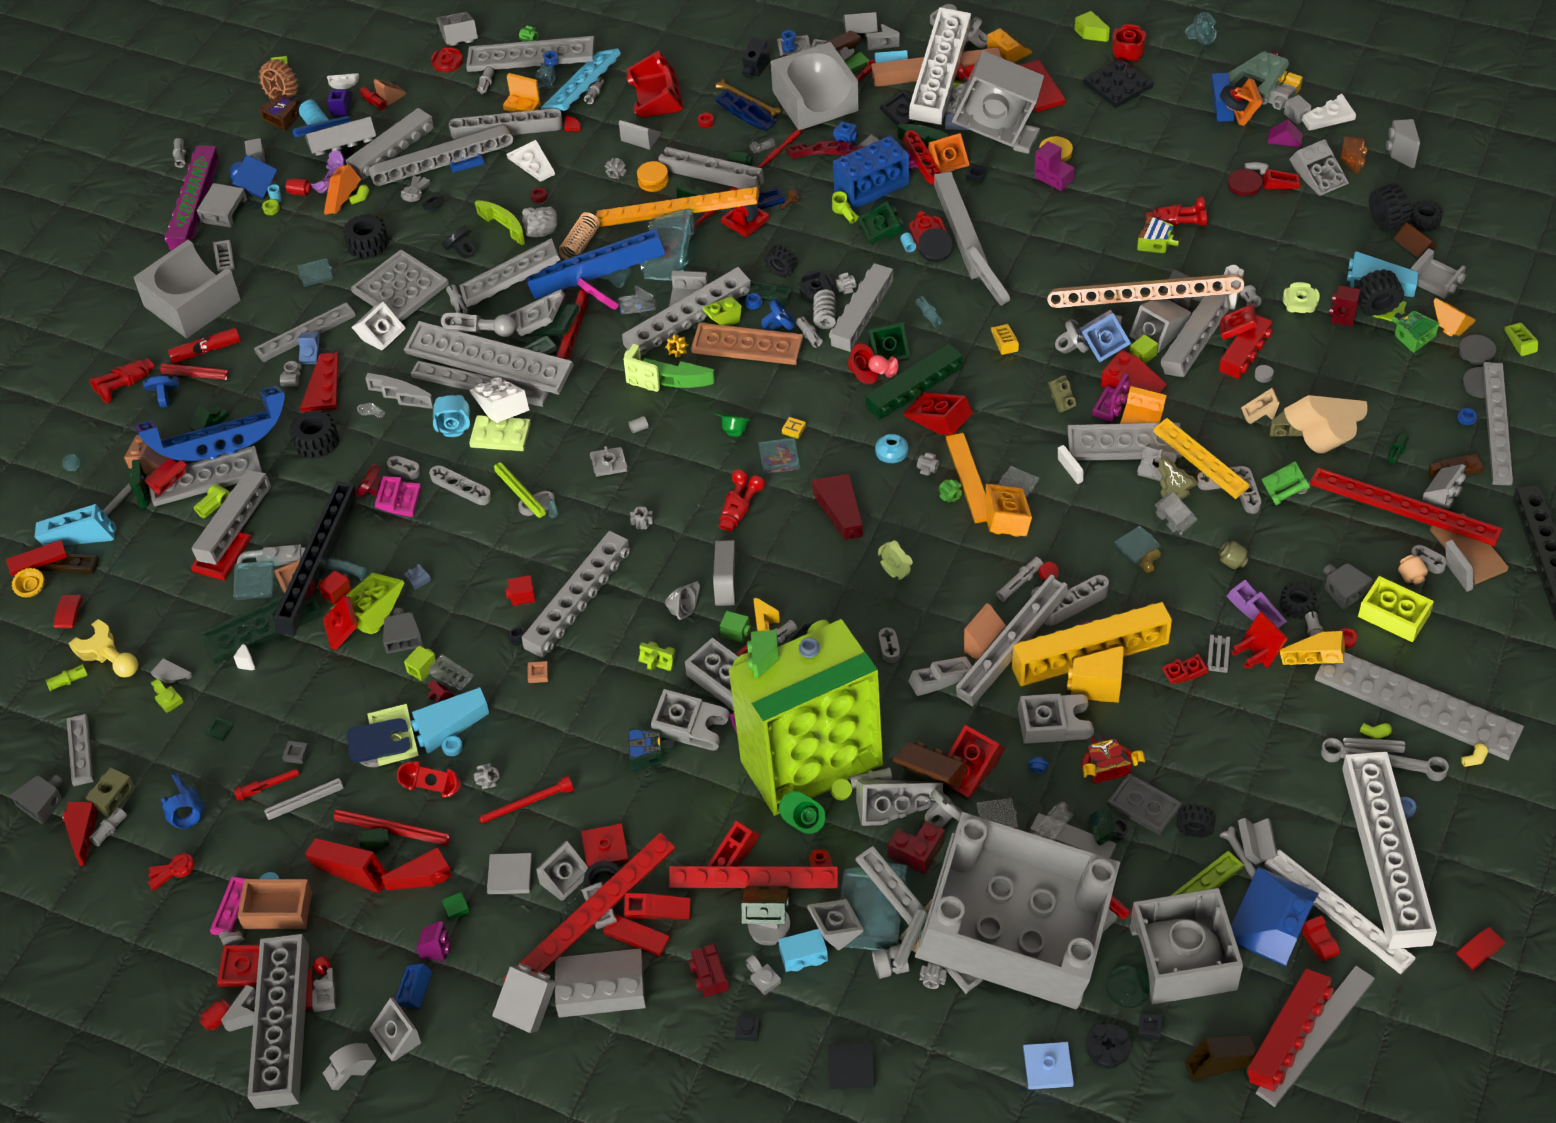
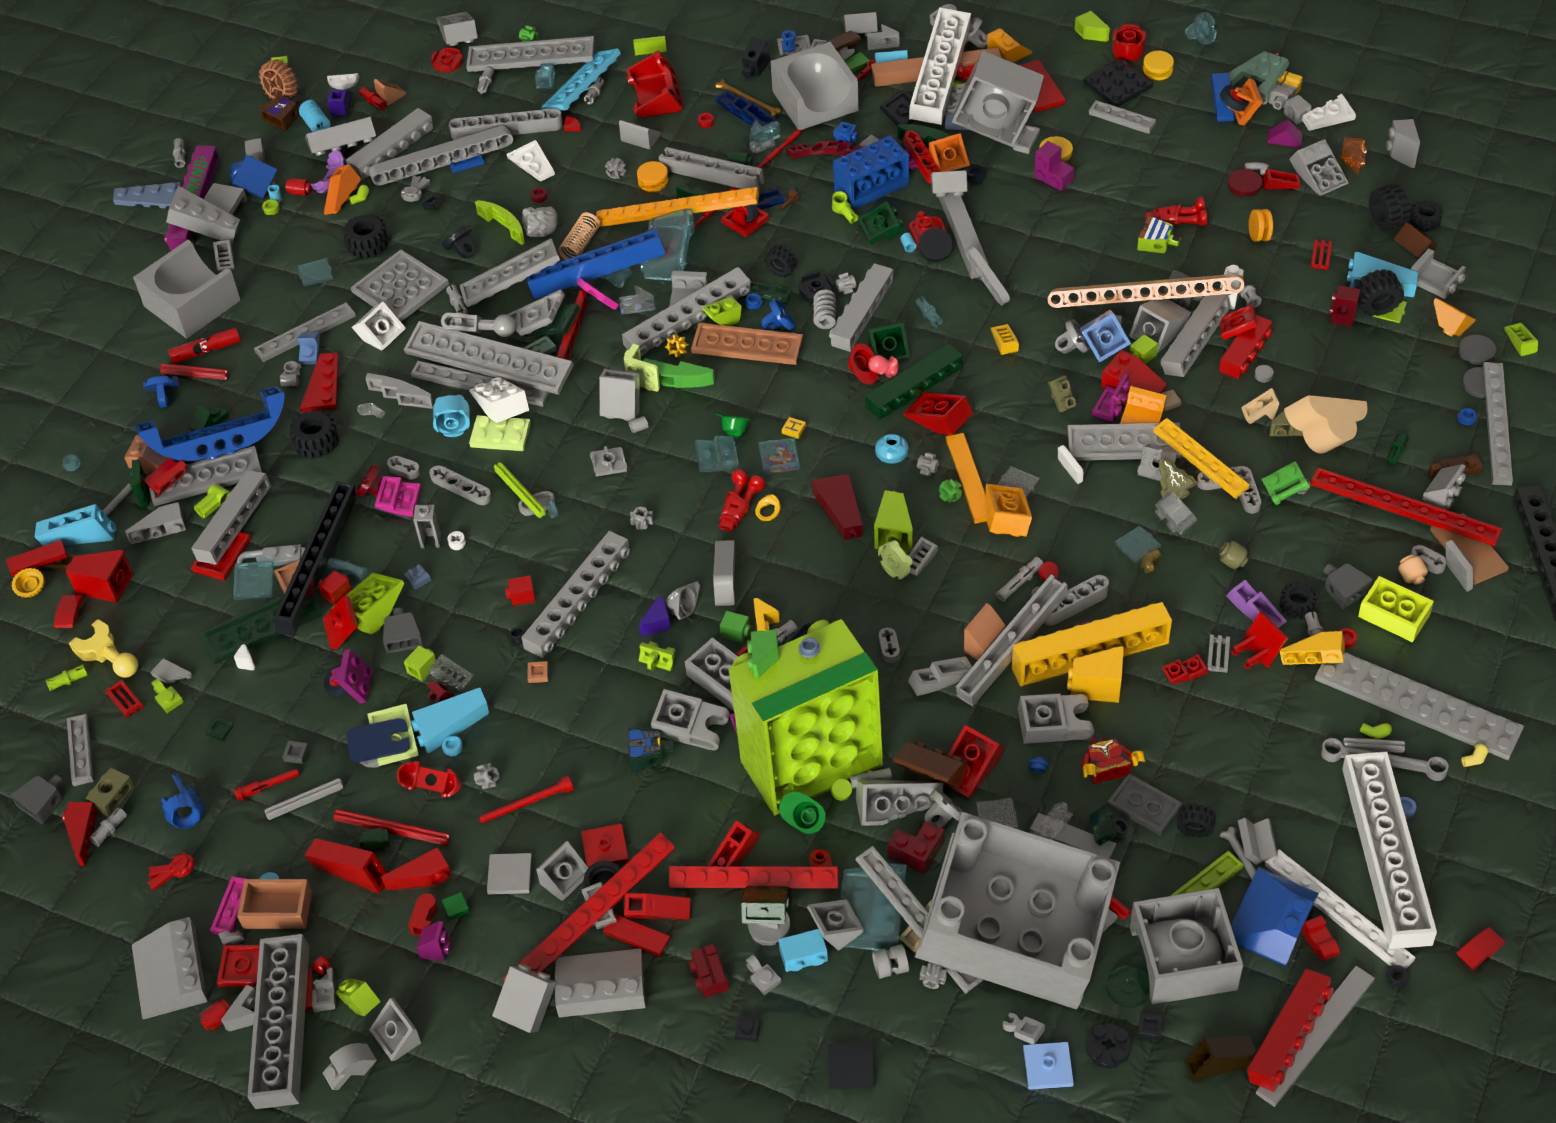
red piece [90,358,155,404] -> none
blue axle [292,116,351,138] -> none
blue slope [395,963,432,1009] -> none
light orange bracket [503,73,541,112] -> none
blue bush [543,51,558,66] -> none
light grey pin [796,317,823,348] -> none
light grey axle [893,909,928,969] -> none
yellowish green plate [1283,282,1320,313] -> none
torso [1392,311,1439,353] -> none
none -> red slope [66,550,134,603]
none -> red tile [105,680,144,718]
none -> sand blue wing [113,182,181,209]
none -> light grey slope [125,502,186,545]
none -> light grey slope [132,917,208,1020]
none -> light grey wedge [166,186,240,244]
none -> magenta plate [324,649,373,704]
none -> lime slope [335,978,381,1016]
none -> red leg [408,894,438,936]
none -> light grey window [413,505,441,548]
none -> white bush [447,531,466,550]
none -> brick [599,369,640,421]
none -> lime tile [633,36,667,56]
none -> dark purple slope [639,596,671,636]
none -> clear light blue slope [695,436,738,472]
none -> clear light blue slope [749,120,780,149]
none -> yellow piece [755,494,781,521]
none -> lime slope [874,490,913,555]
none -> light grey slope [909,536,939,577]
none -> light grey slope [930,171,967,197]
none -> light grey plate [1003,1013,1045,1045]
none -> light grey tile [1089,100,1156,134]
none -> yellow head [1143,51,1174,80]
none -> dark tan tile [1160,390,1182,411]
none -> light orange head [1249,209,1273,242]
none -> red tile [1310,239,1332,270]
none -> black plate [1386,965,1409,987]

